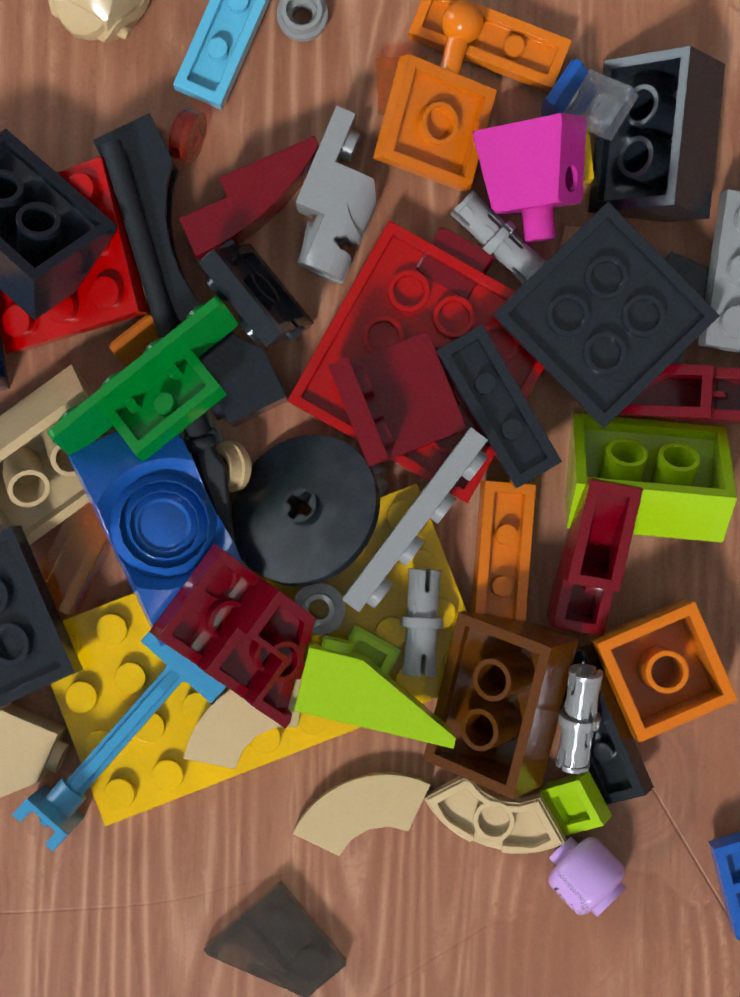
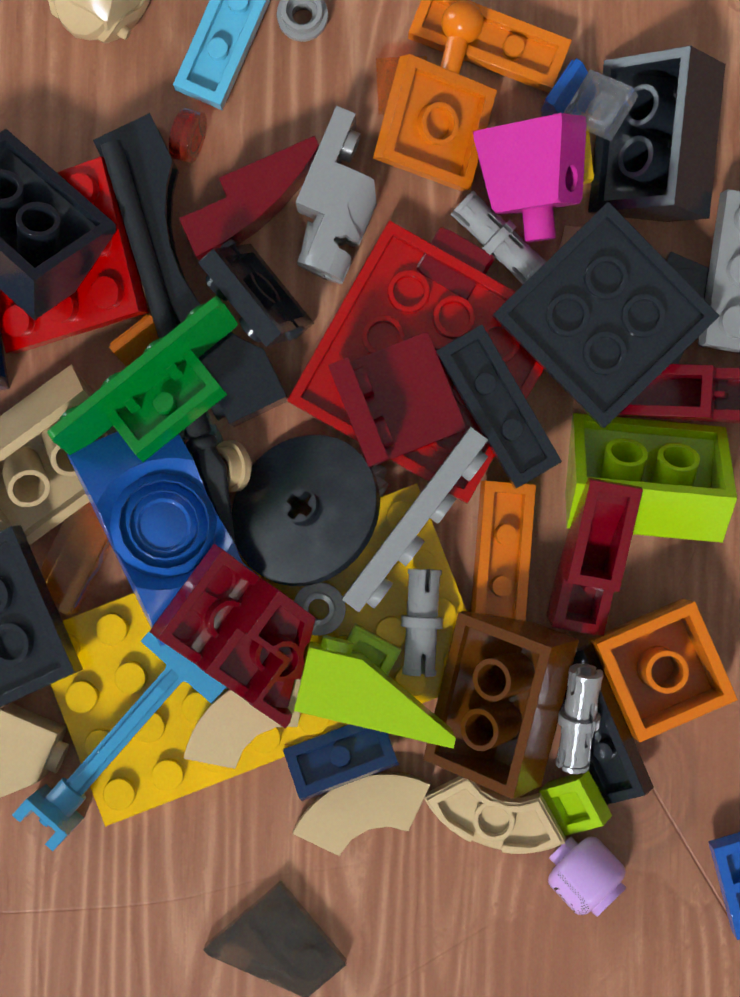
none -> dark blue plate [283,724,399,801]

